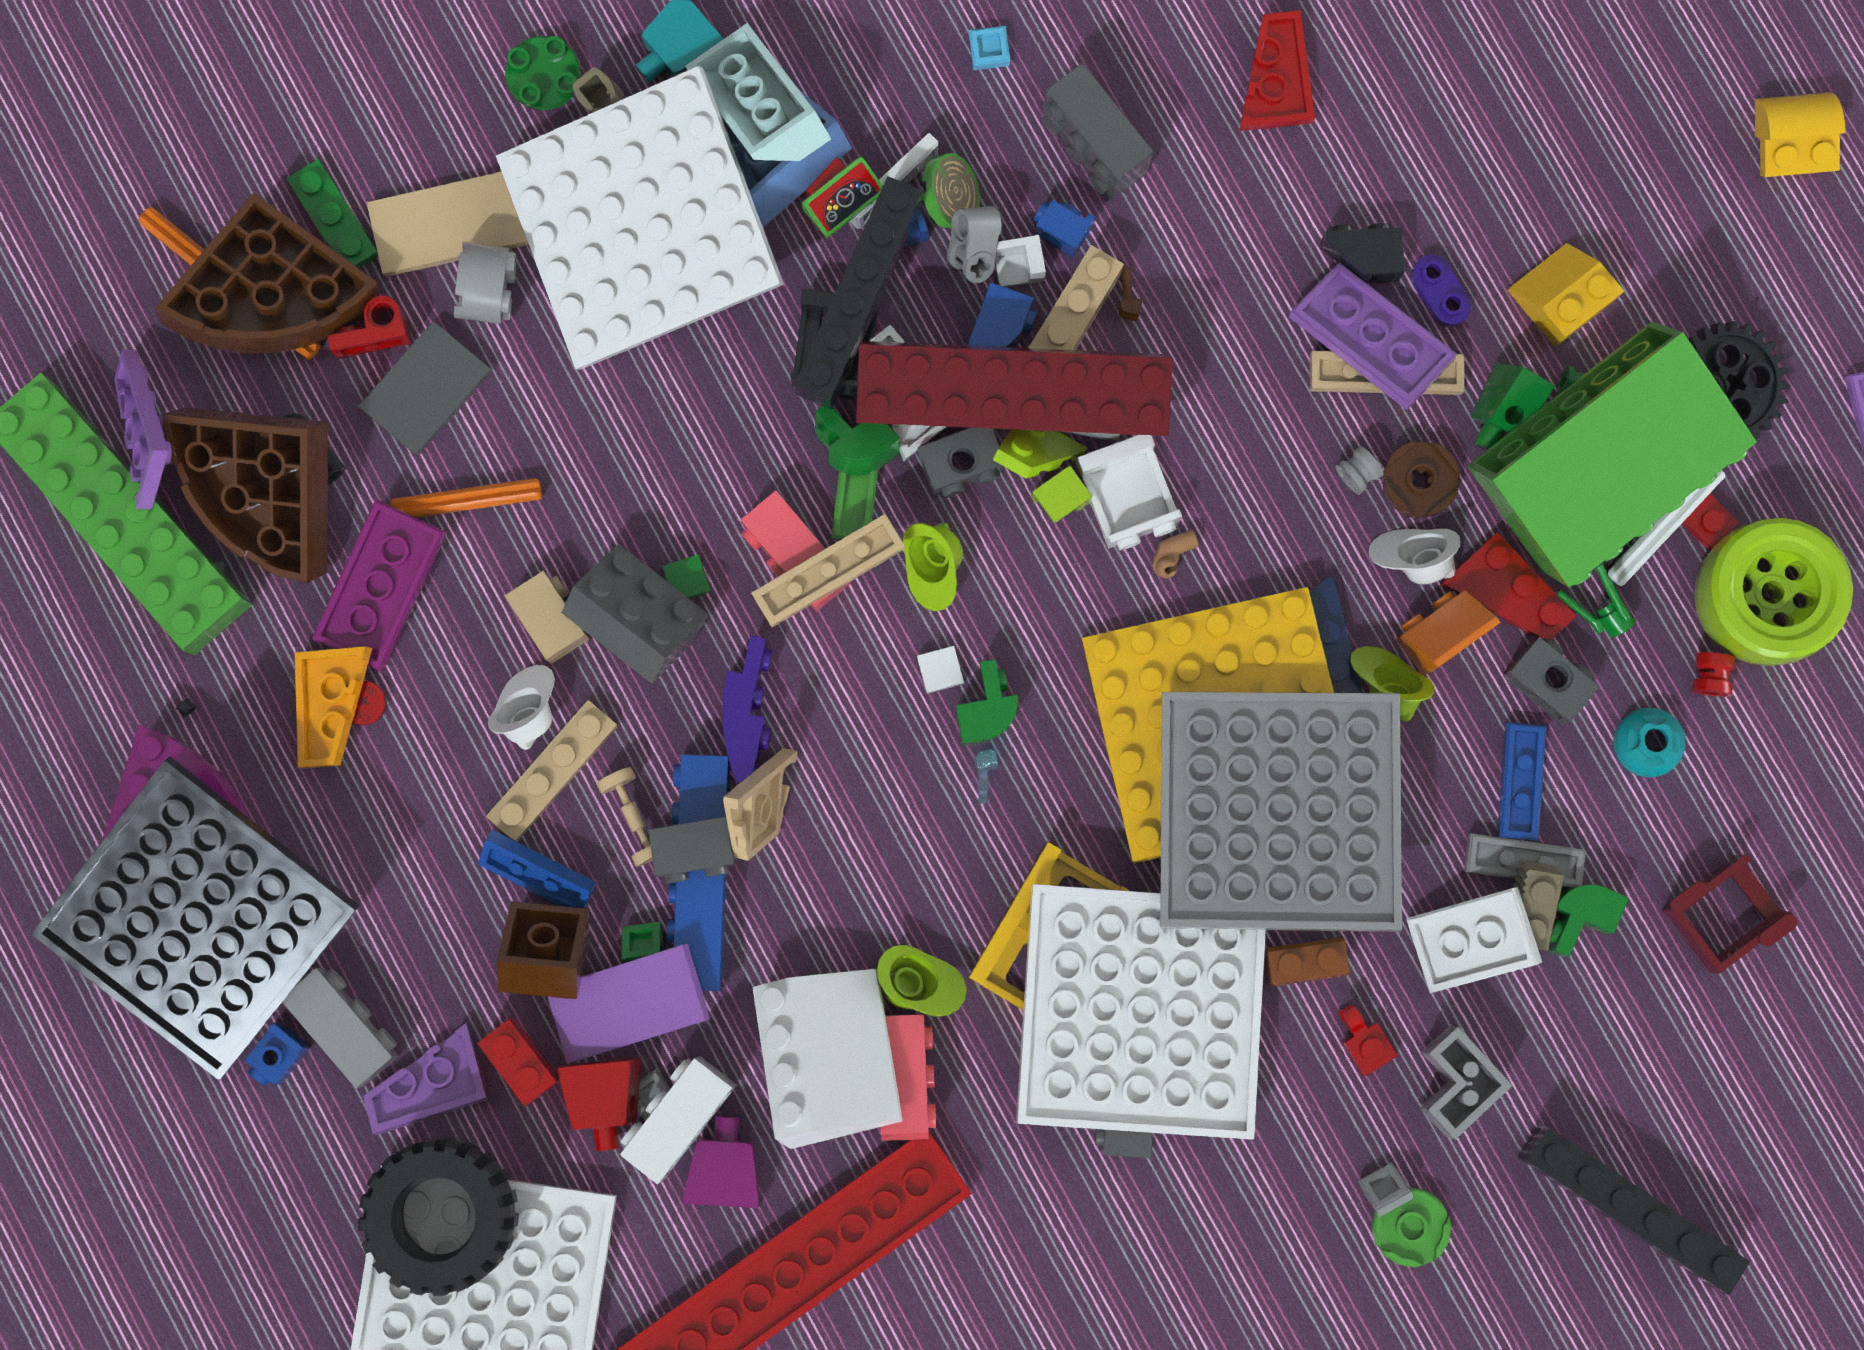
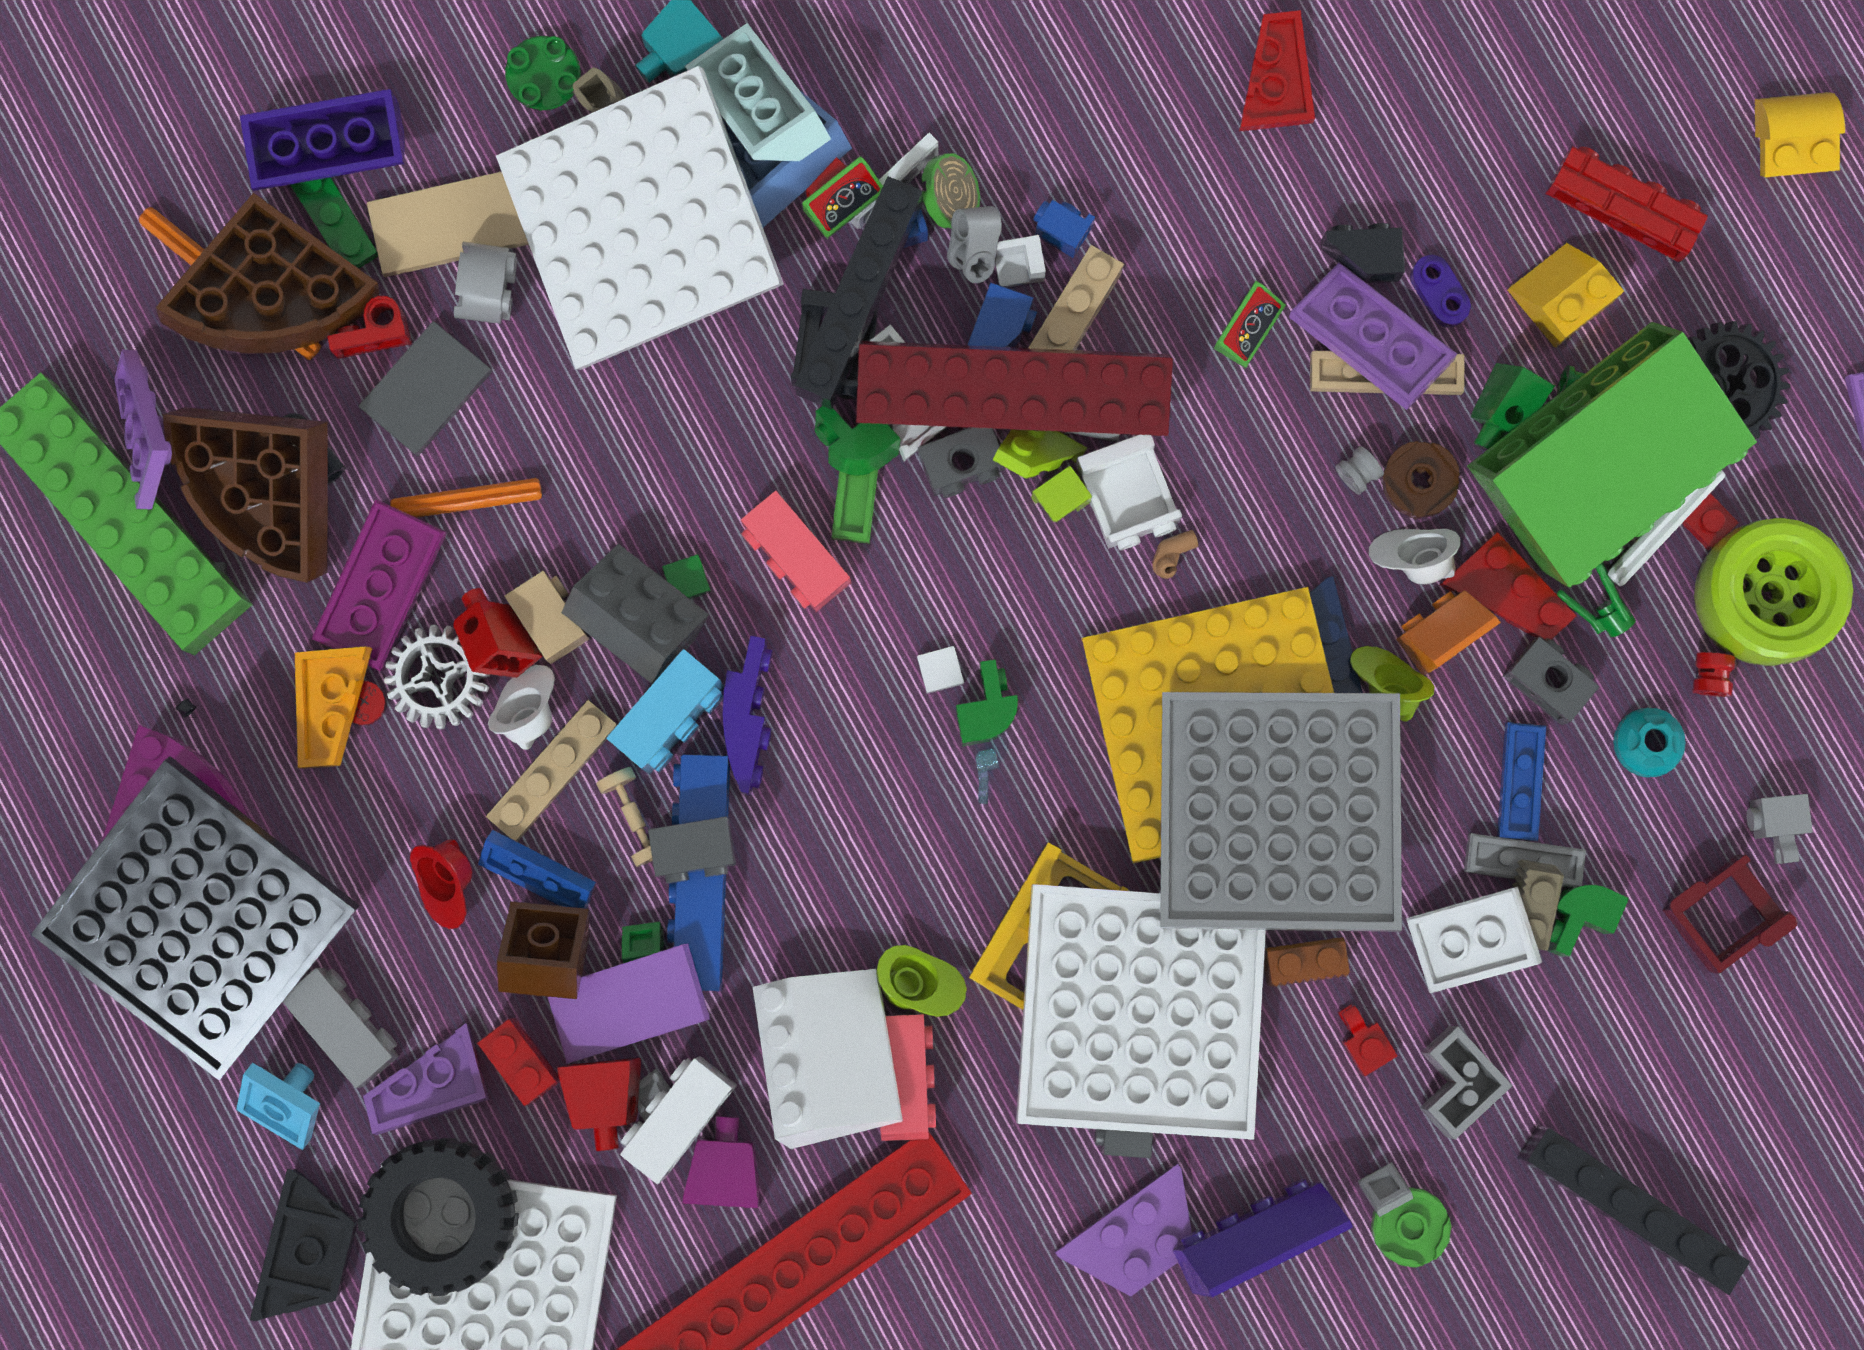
blue brick [244,1023,311,1086] -> none
tan wing [723,748,797,861] -> none
tan plate [751,514,905,628] -> none
lime piece [903,523,963,611] -> none
medium azure tile [968,26,1010,70] -> none
dark grey brick [1042,63,1154,200] -> none
reddish brown hand [1119,267,1143,321] -> none
none -> medium azure tile [236,1063,320,1150]
none -> dark purple slope [240,89,405,191]
none -> black wing [250,1168,358,1321]
none -> white gear [384,625,490,729]
none -> red piece [410,839,473,929]
none -> red torso [453,588,543,678]
none -> medium azure brick [606,649,724,775]
none -> medium lavender wing [1055,1163,1192,1297]
none -> dark purple slope [1173,1179,1353,1297]
none -> slope [1214,281,1286,369]
none -> red brick [1545,146,1708,263]
none -> light grey brick [1746,794,1813,864]

